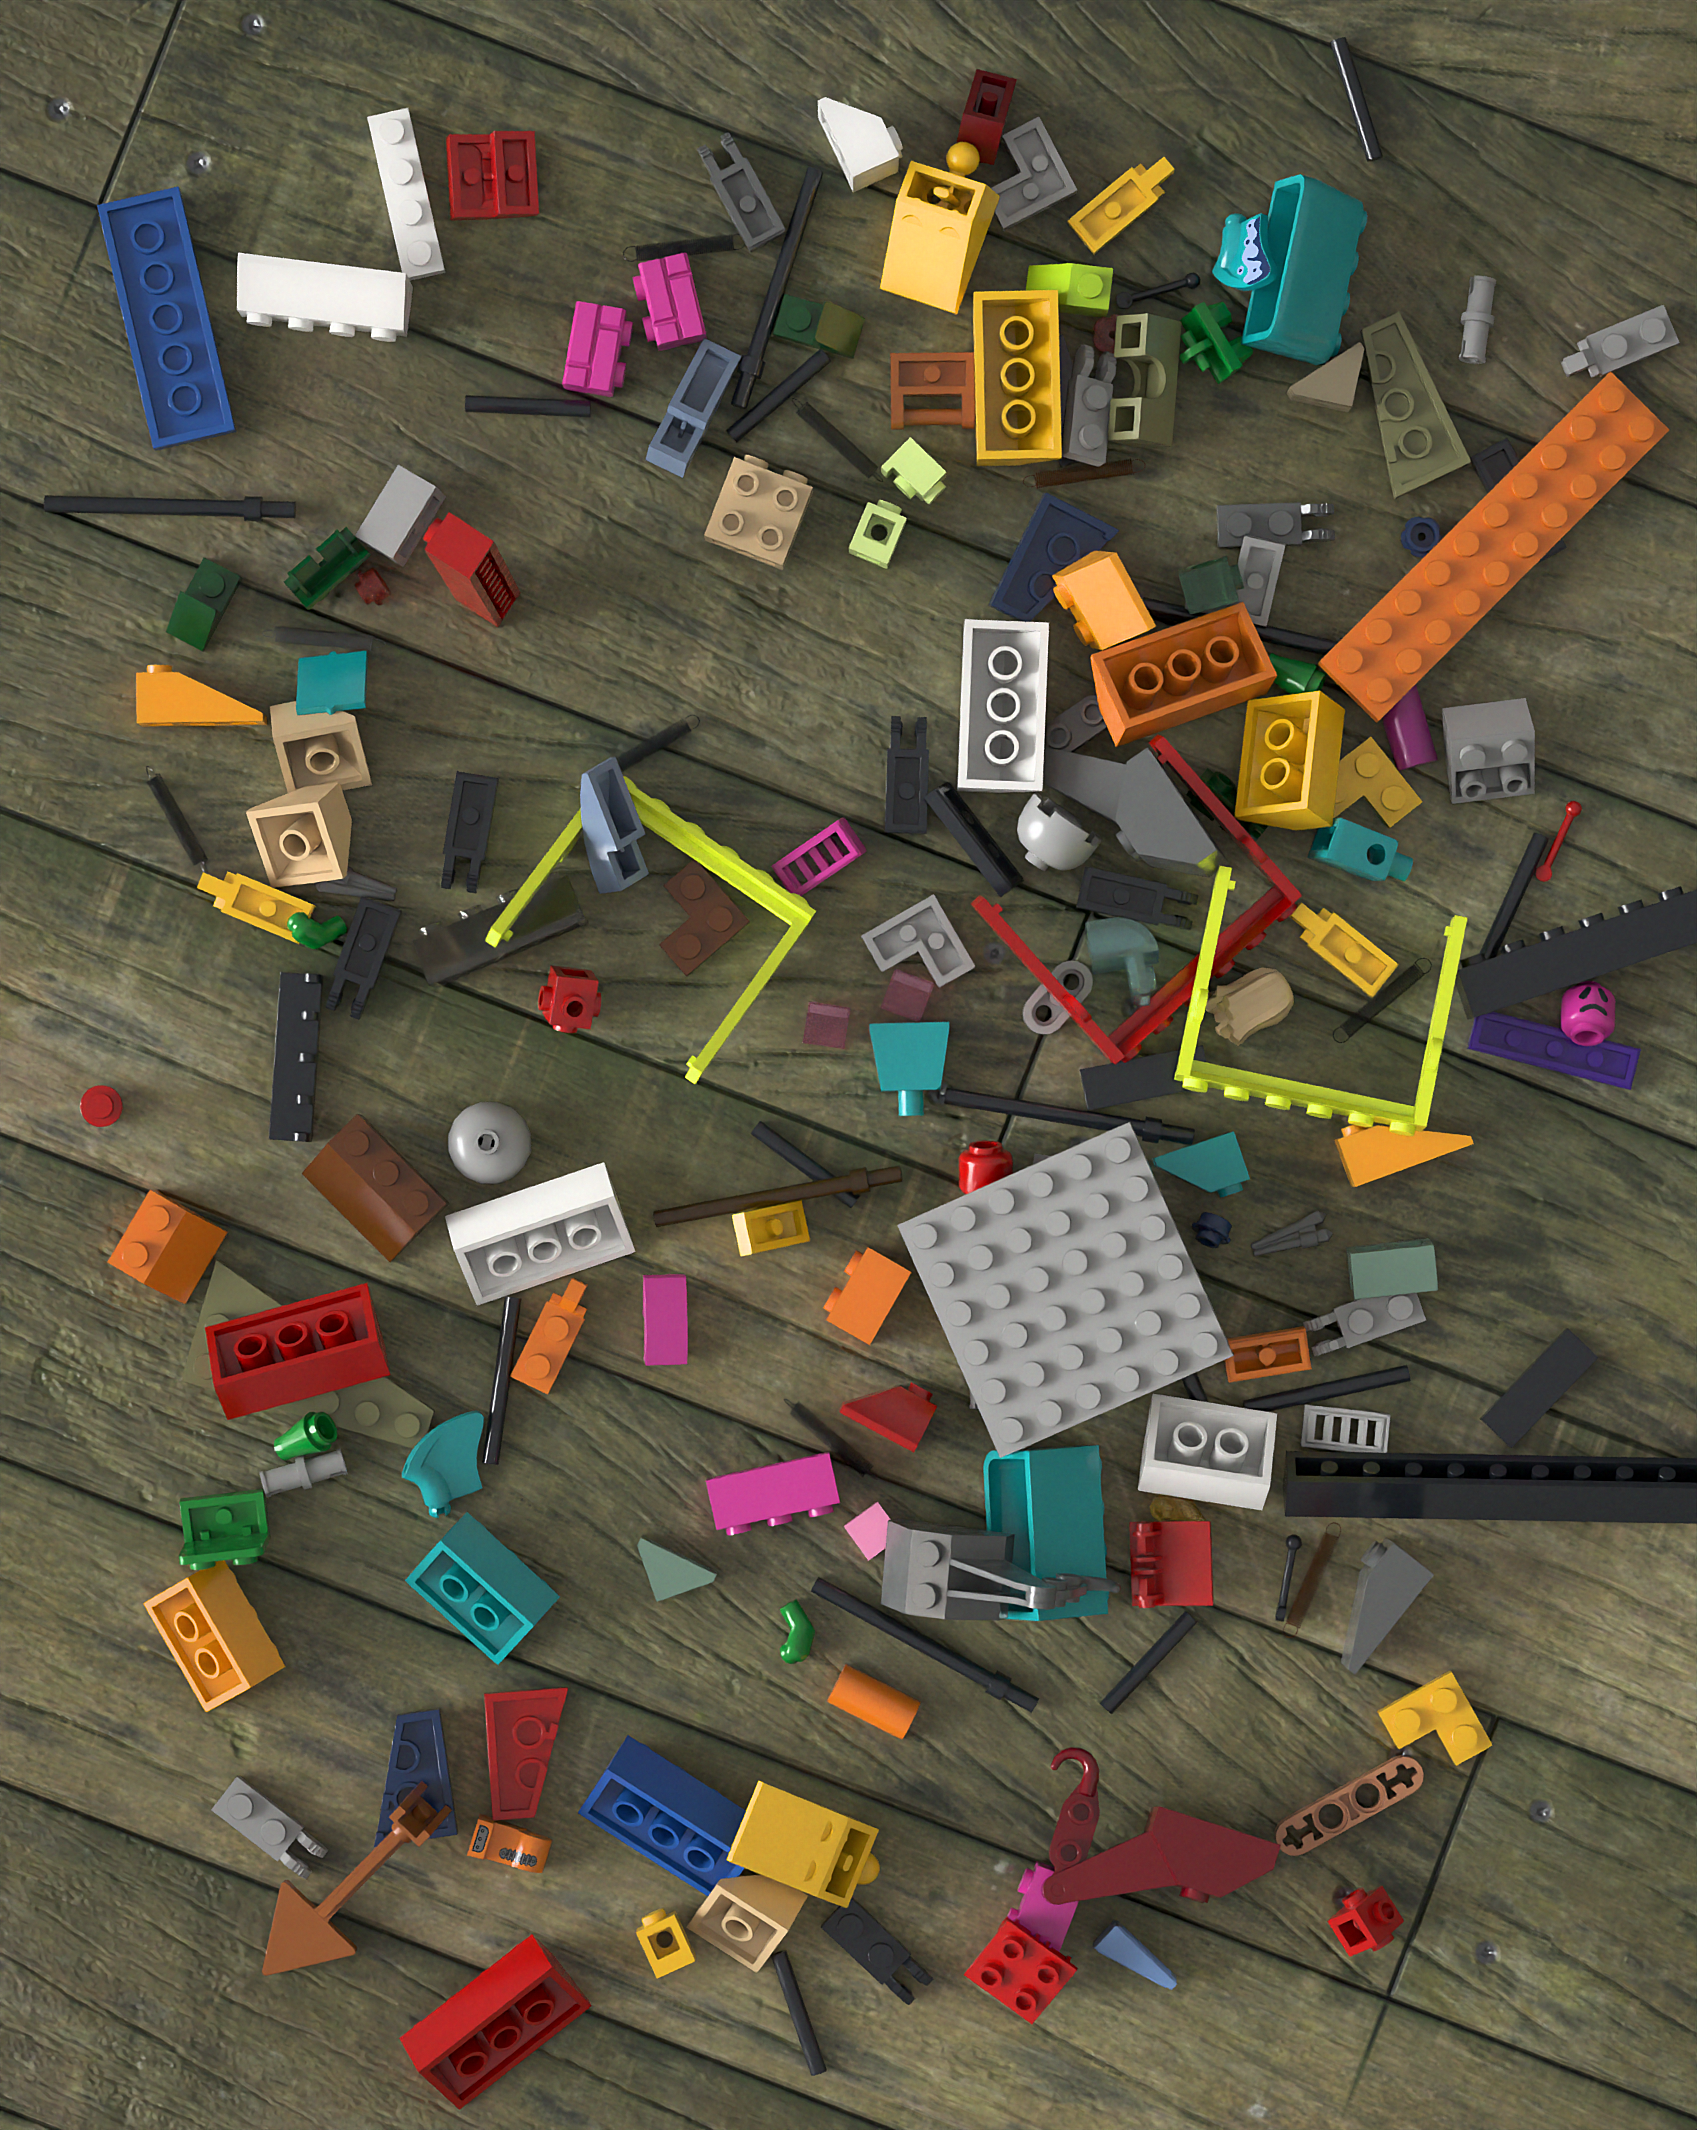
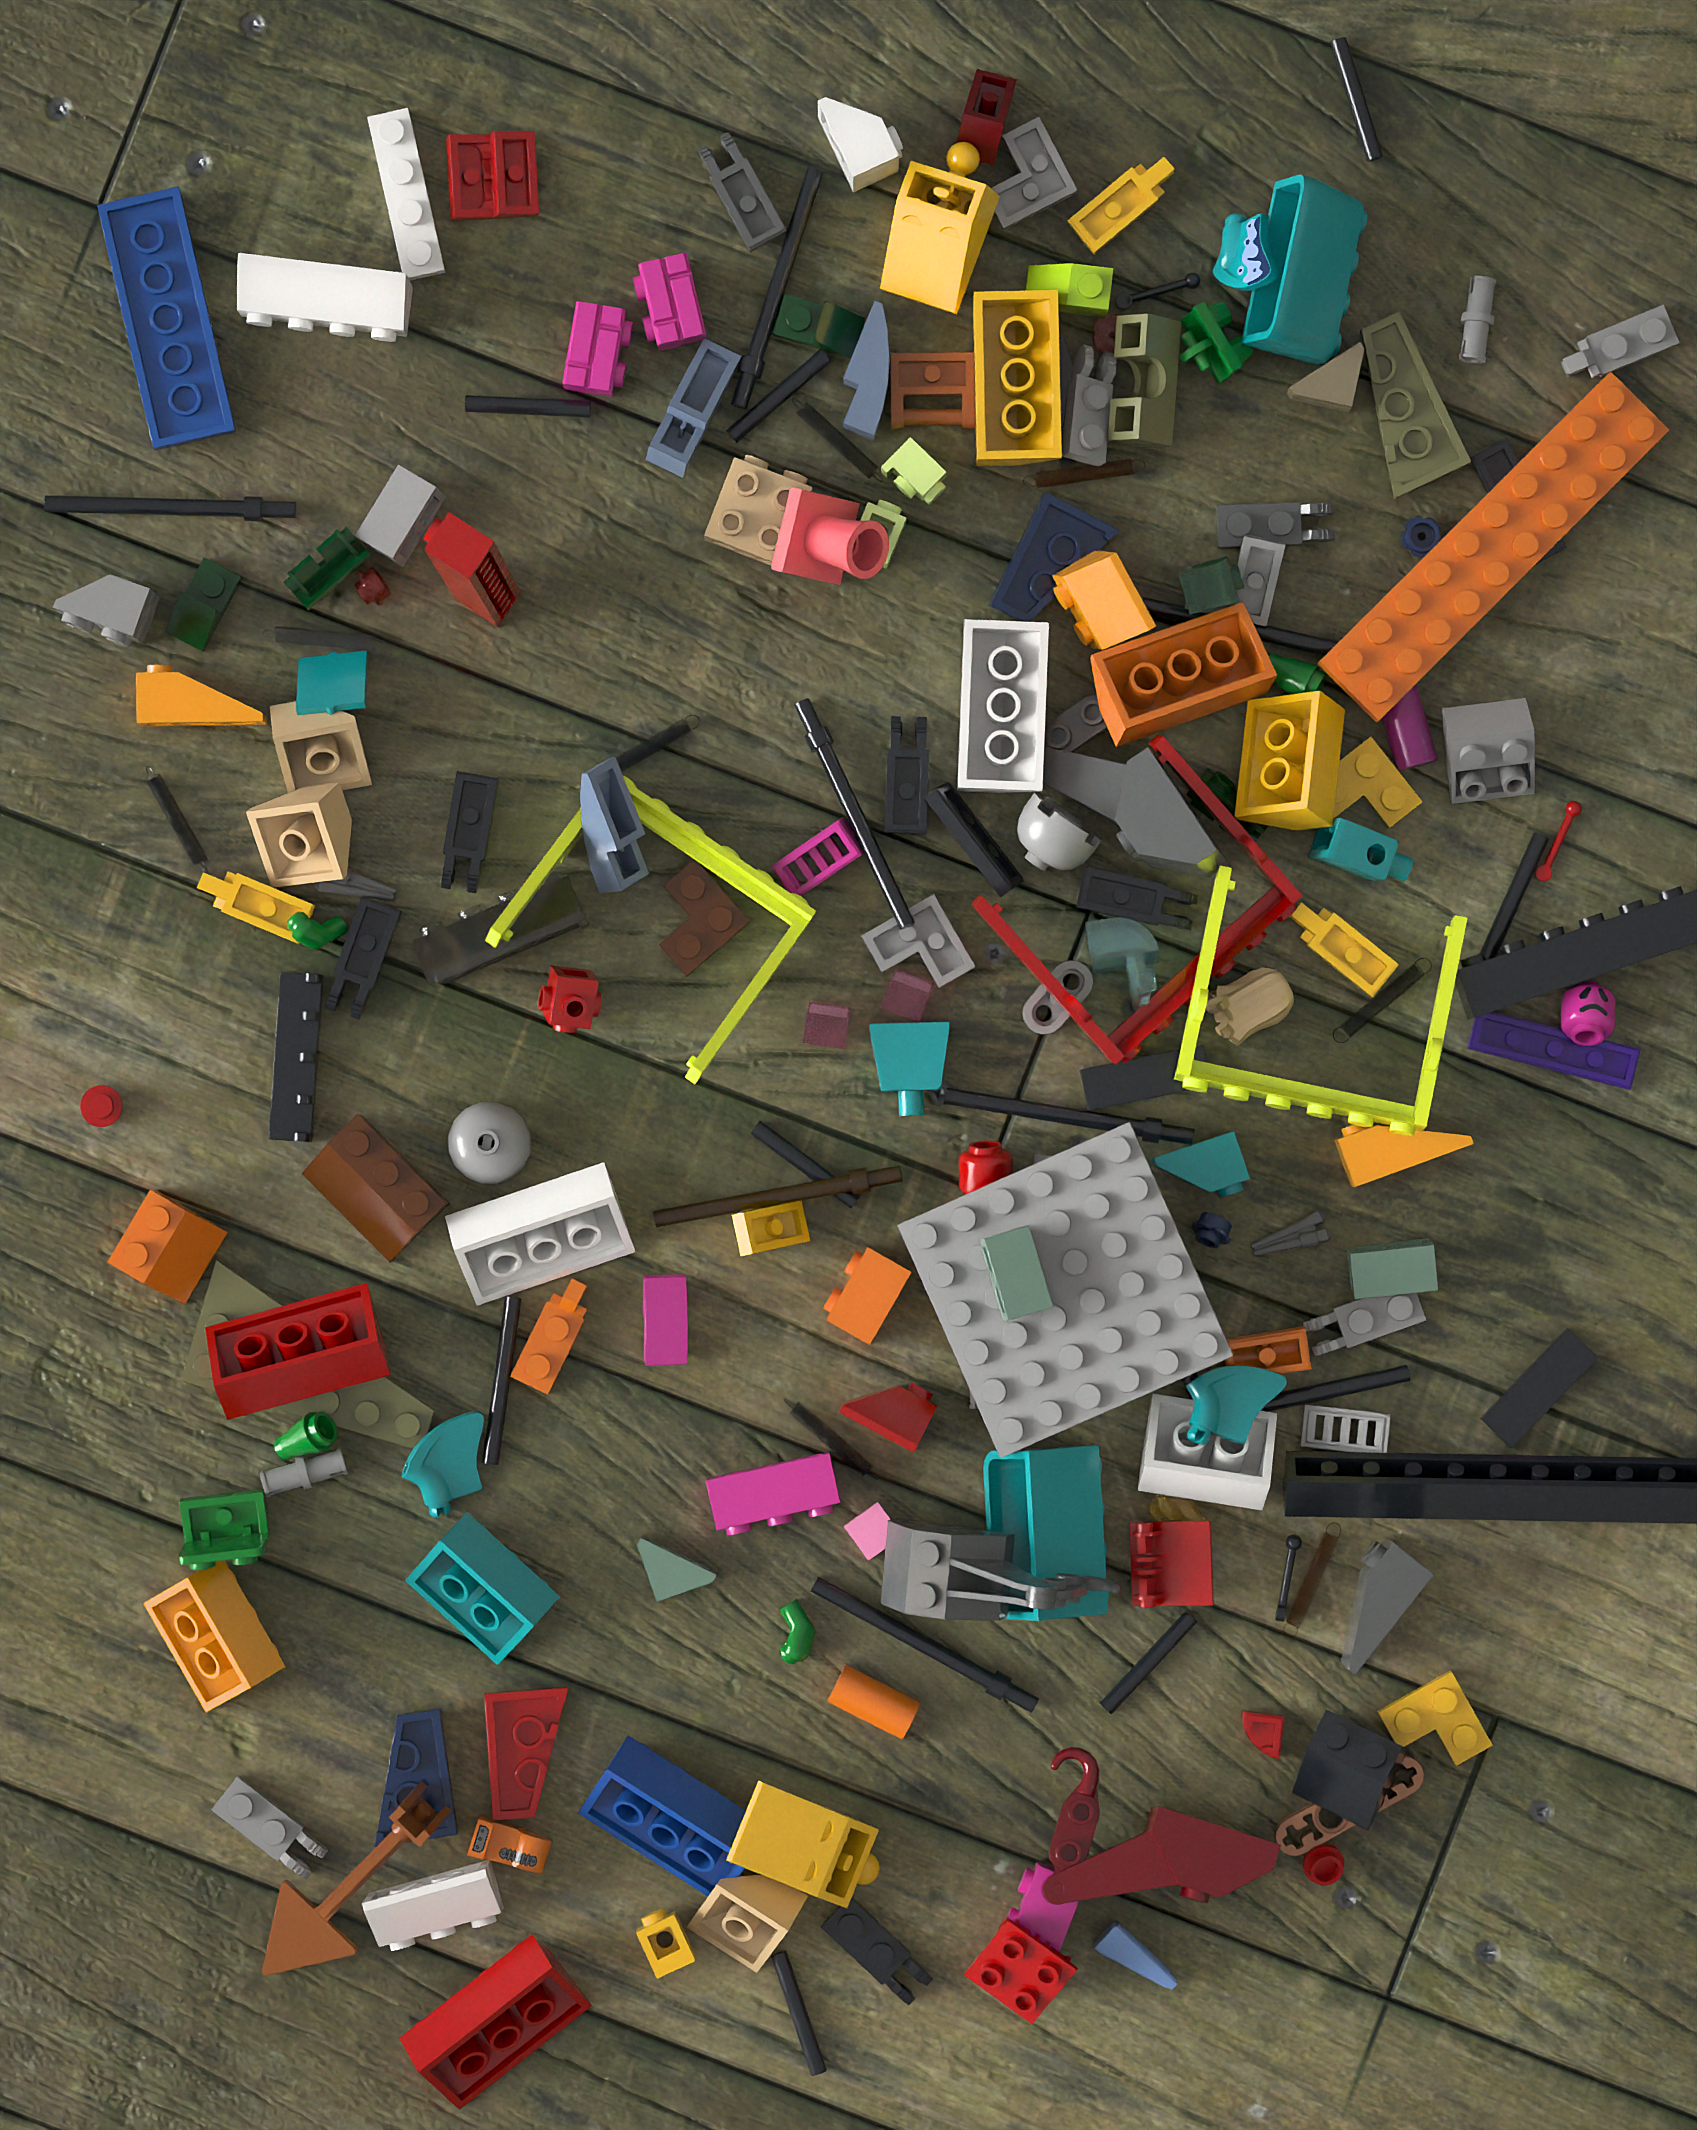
black piece [623,234,745,262] -> none
red brick [1327,1886,1404,1957] -> none
none -> light grey slope [53,574,160,648]
none -> white slope [362,1860,504,1951]
none -> coral plant [771,487,889,585]
none -> black bar [794,698,915,930]
none -> sand blue slope [843,301,889,441]
none -> sand green hinge [979,1225,1053,1321]
none -> teal arm [1186,1366,1287,1445]
none -> red tile [1242,1710,1285,1759]
none -> black slope [1292,1710,1405,1831]
none -> red plate [1302,1844,1344,1886]

